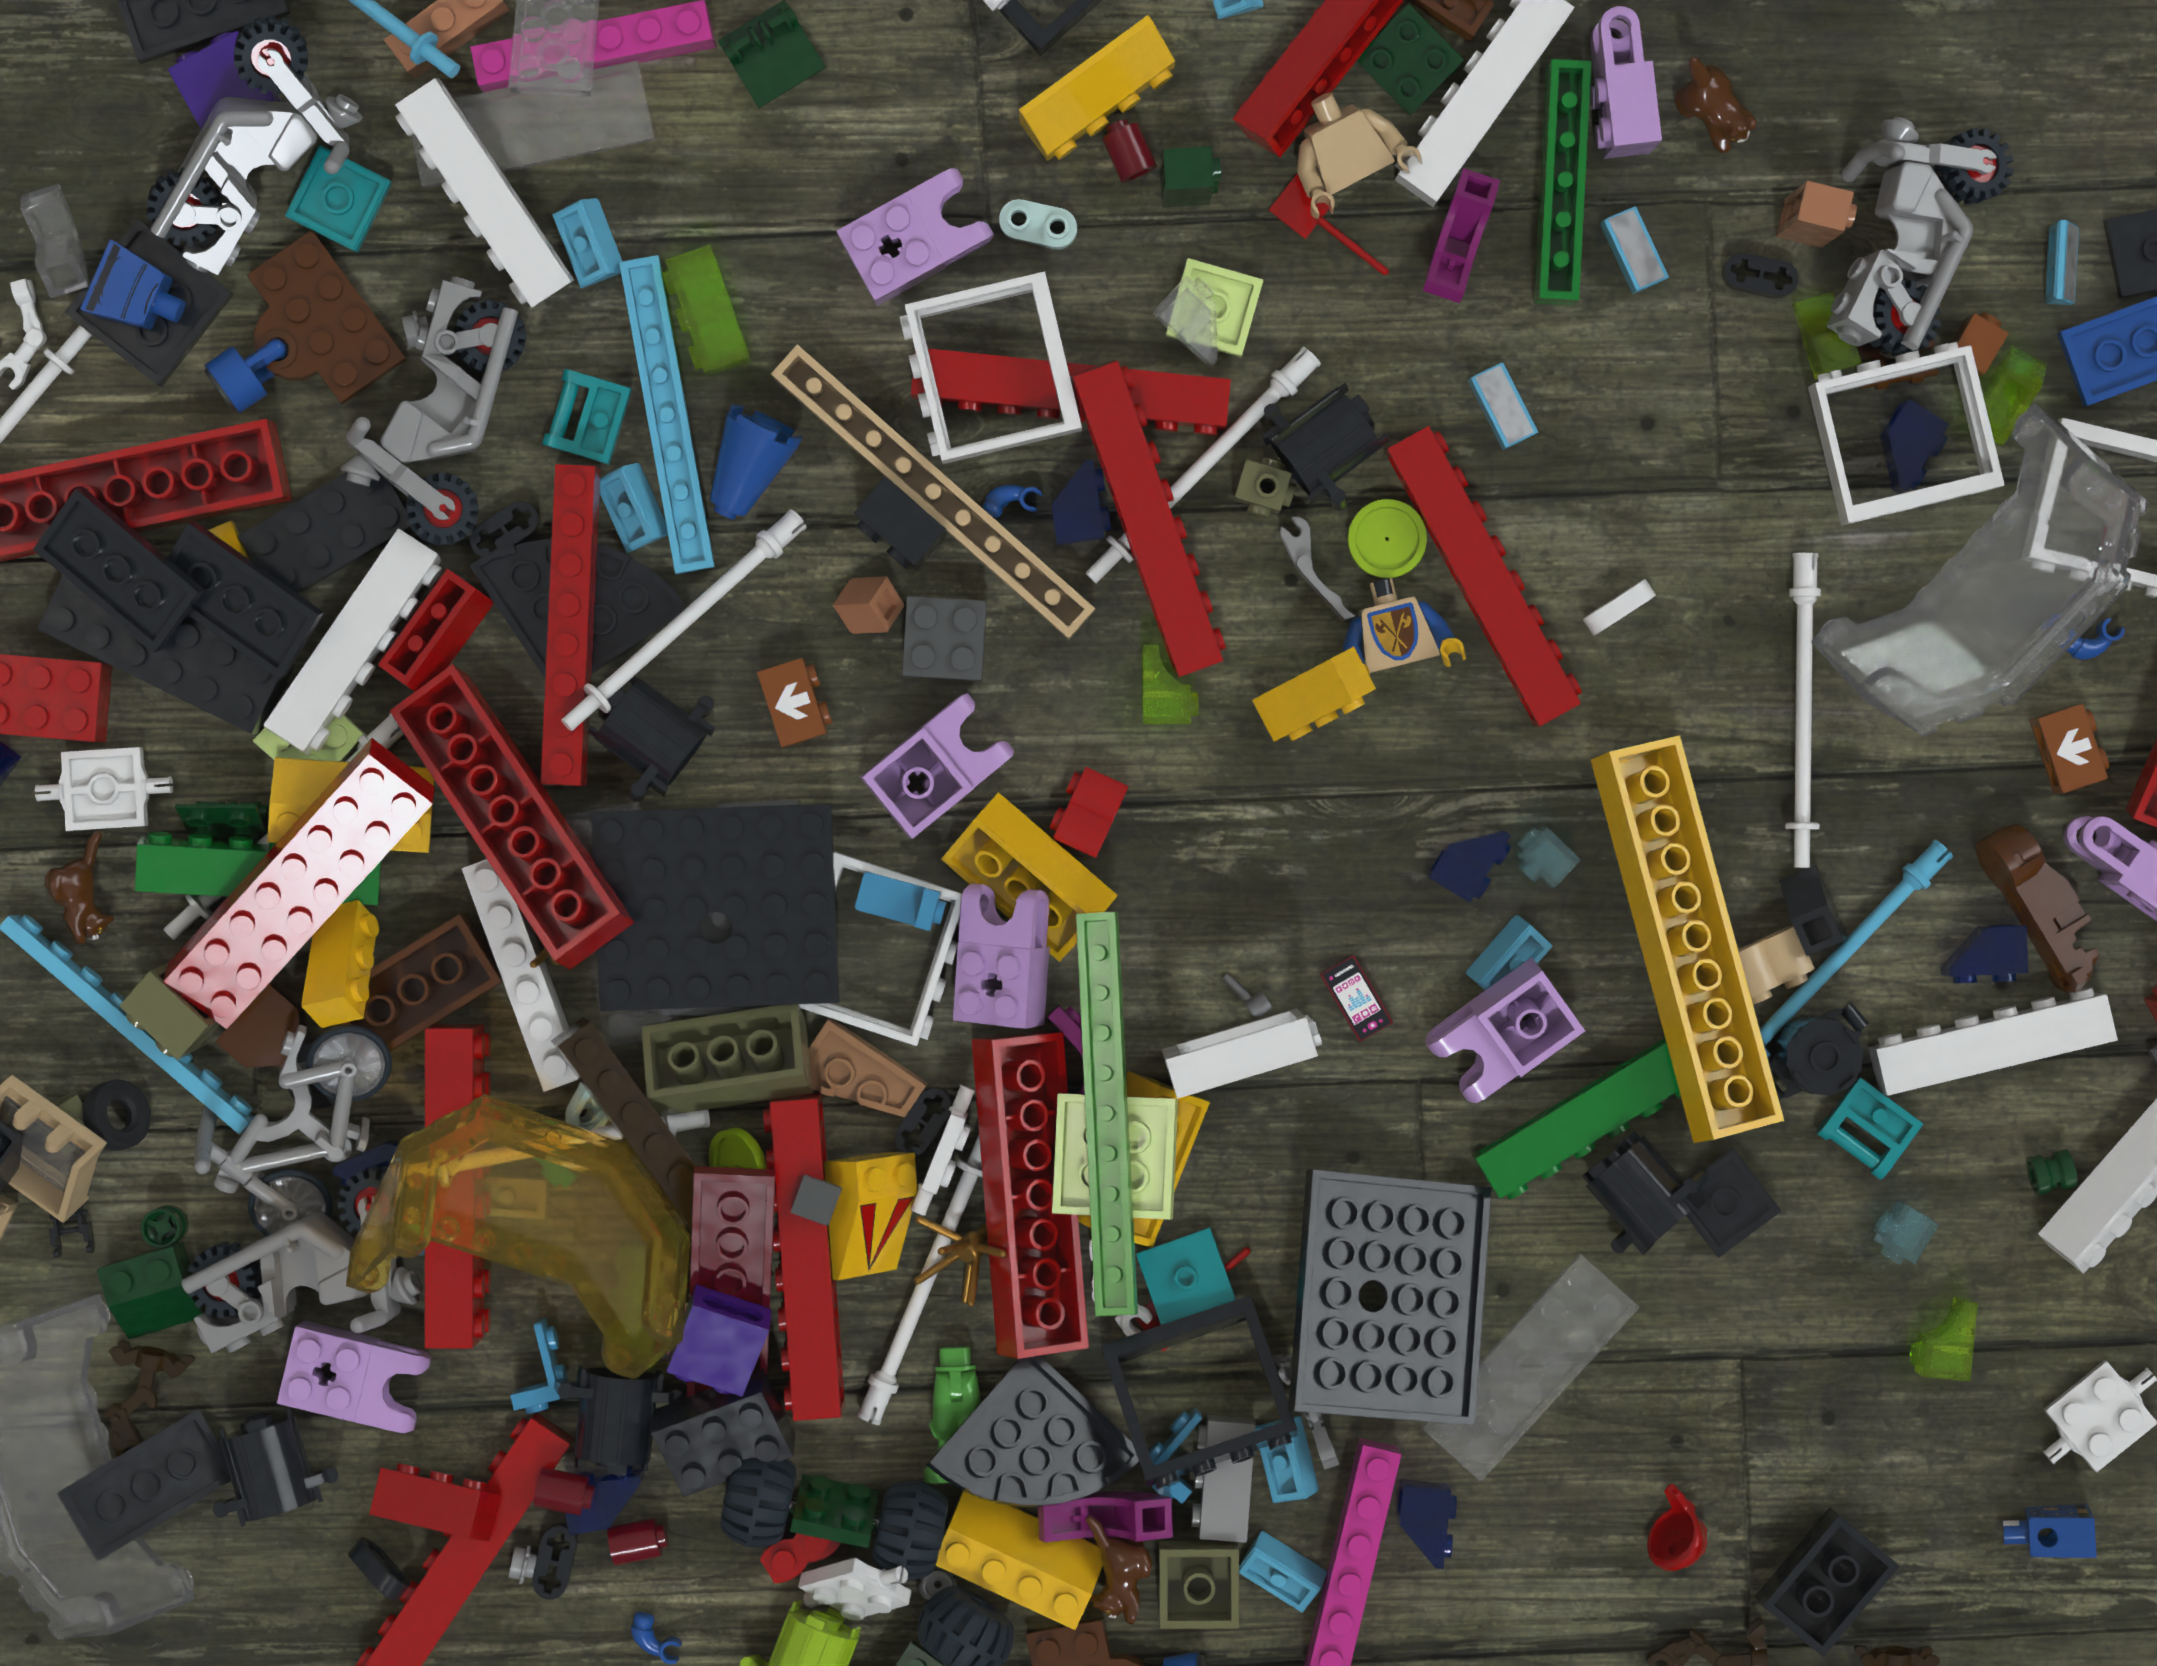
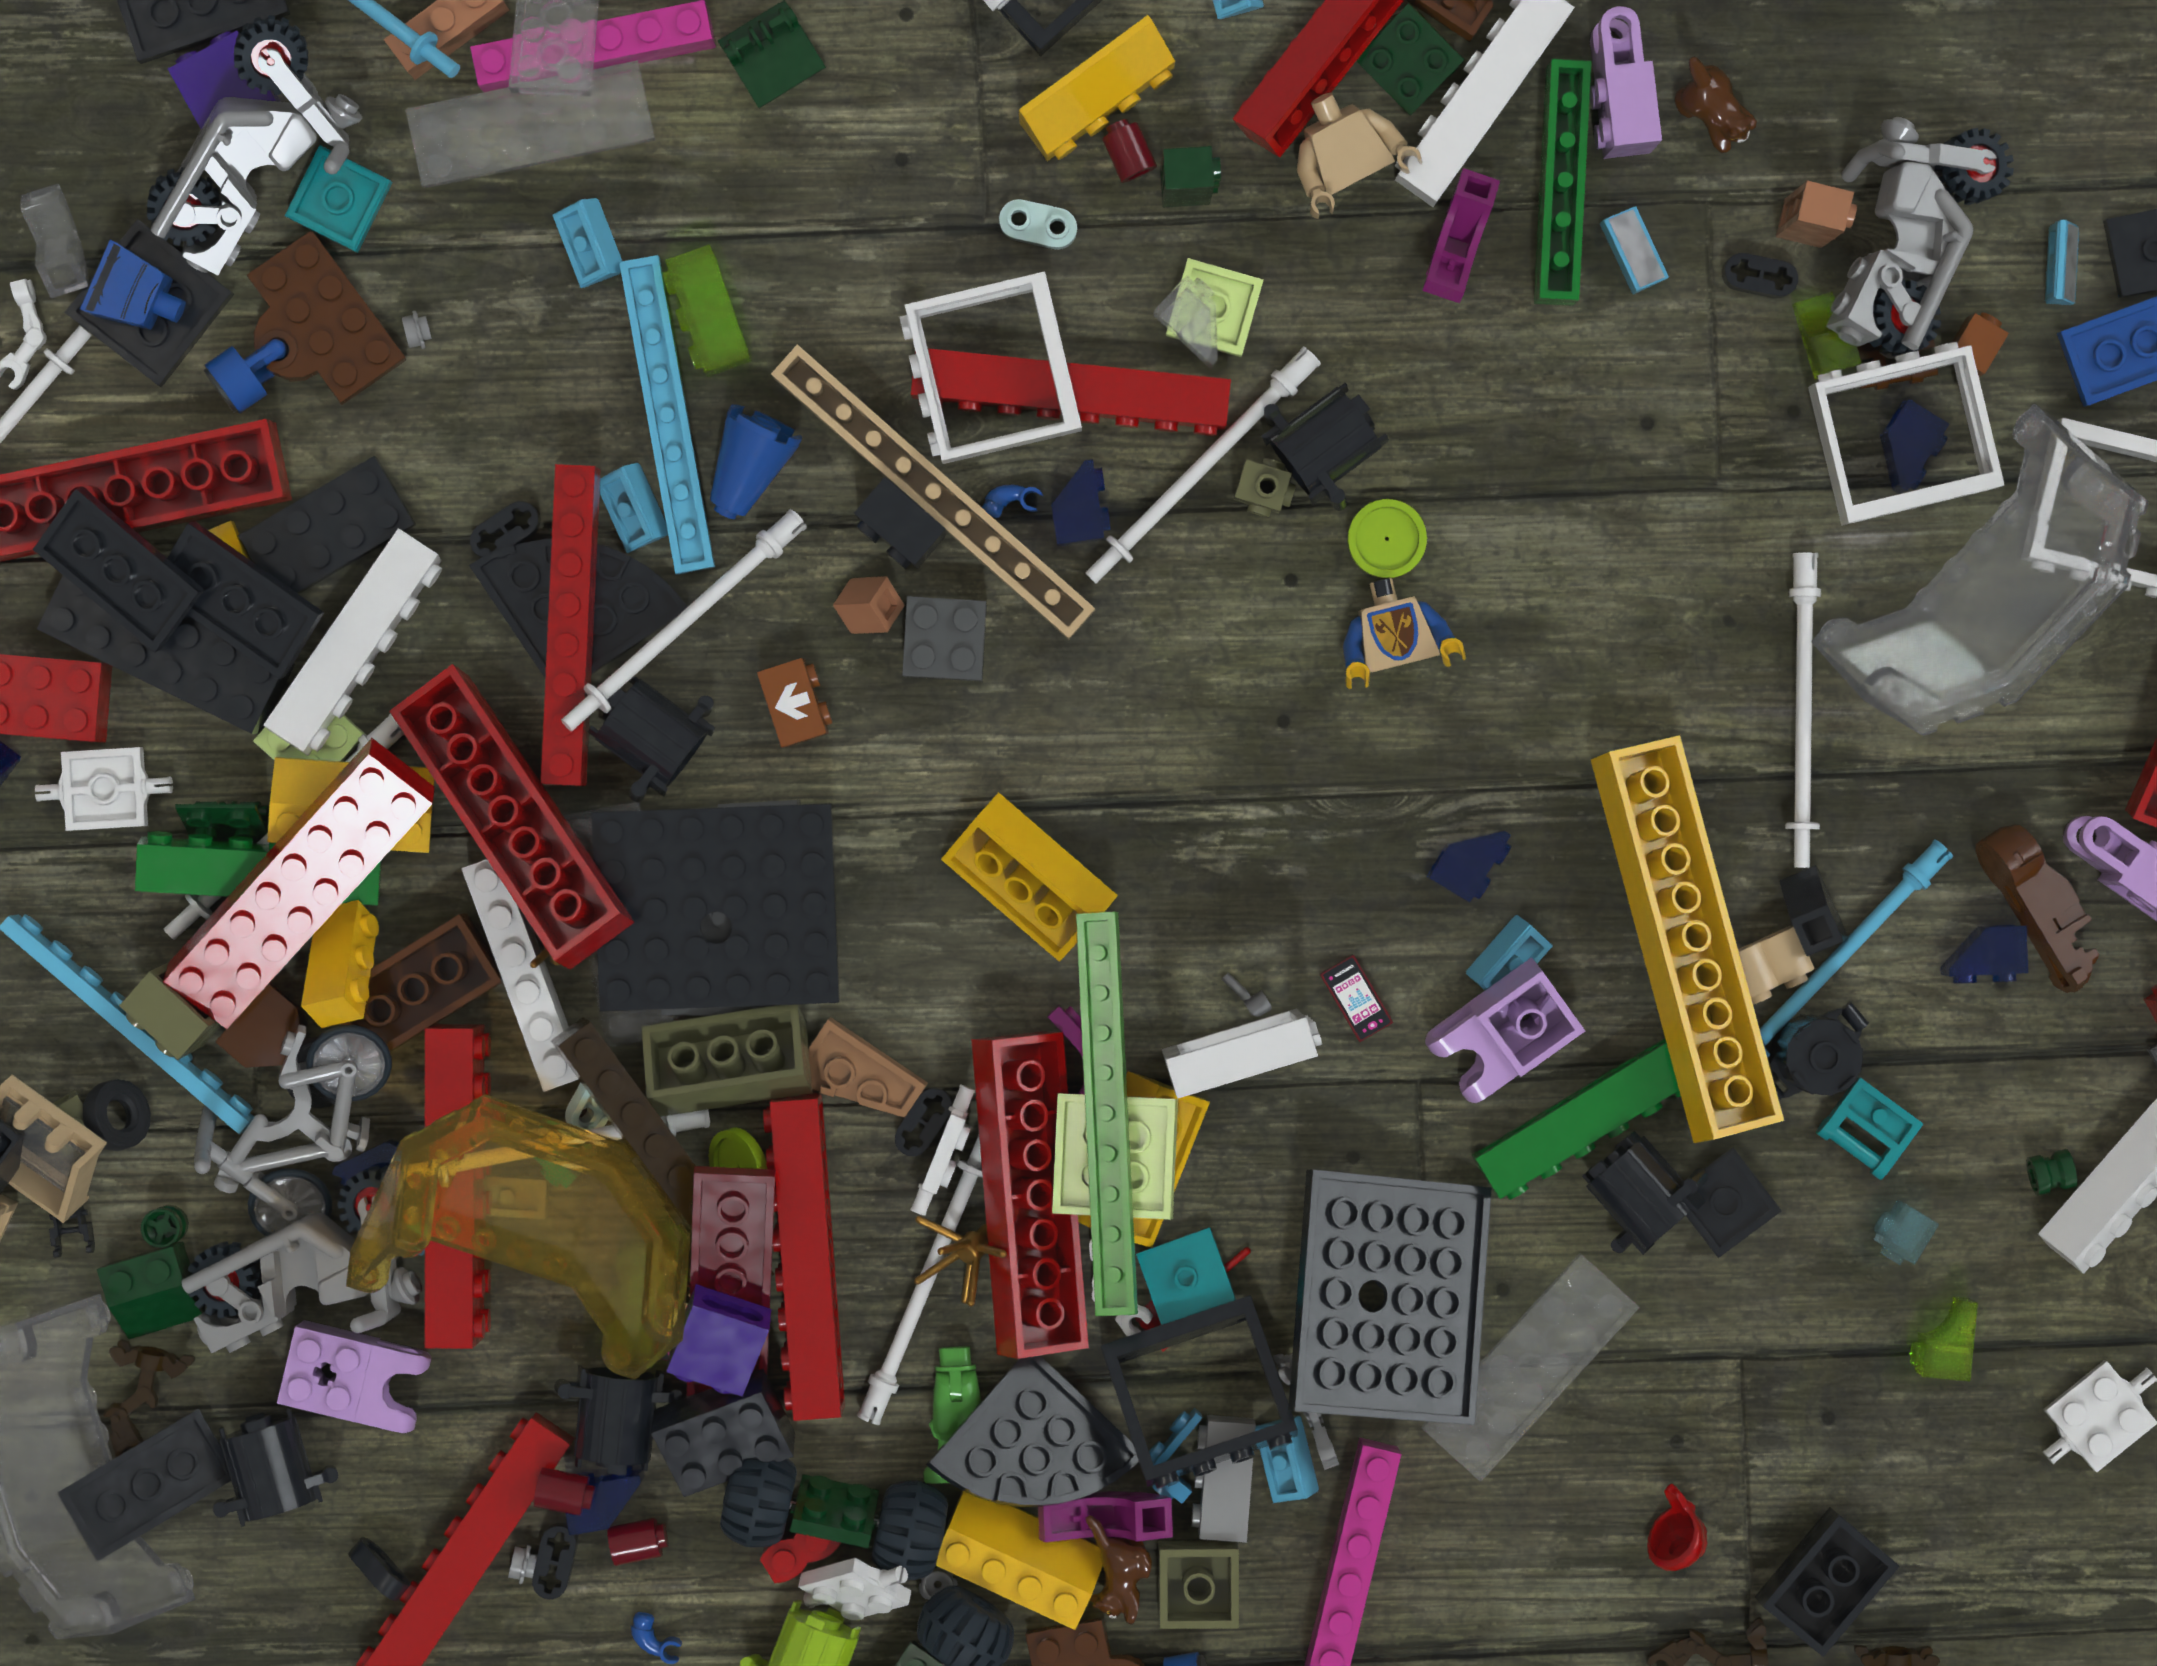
reddish brown animal [44,830,115,945] -> none
light grey piece [340,276,526,545] -> none
red brick [369,1463,501,1542] -> none
red brick [378,568,494,691] -> none
white brick [395,78,574,308] -> none
dark azure bracket [510,1318,568,1414] -> none
teal plate [541,369,632,465] -> none
dark grey tile [790,1174,843,1226] -> none
white window [798,851,962,1046] -> none
yellow slope [824,1152,917,1280] -> none
lavender brick [836,168,994,306] -> none
dark azure bracket [855,872,946,931] -> none
lavender brick [860,693,1014,839] -> none
lavender brick [953,883,1050,1029] -> none
red brick [1049,767,1129,858] -> none
red brick [1070,360,1226,677] -> none
clear neon green arch [1142,645,1199,725] -> none
medium azure slope [1239,1531,1327,1613] -> none
yellow brick [1252,646,1376,742] -> none
red piece [1268,173,1389,276] -> none
light grey arm [1280,517,1354,621] -> none
red brick [1384,426,1582,727] -> none
clear blue slope [1397,1479,1457,1569] -> none
flat silver slope [1467,362,1538,450] -> none
clear light blue brick [1516,827,1581,888] -> none
white beam [1583,579,1656,636] -> none
white brick [1868,987,2118,1096] -> none
clear neon green arch [1967,346,2047,446] -> none
blue torso [2002,1504,2096,1558] -> none
dark orange brick [2029,704,2109,794] -> none
blue arm [2062,618,2125,660] -> none

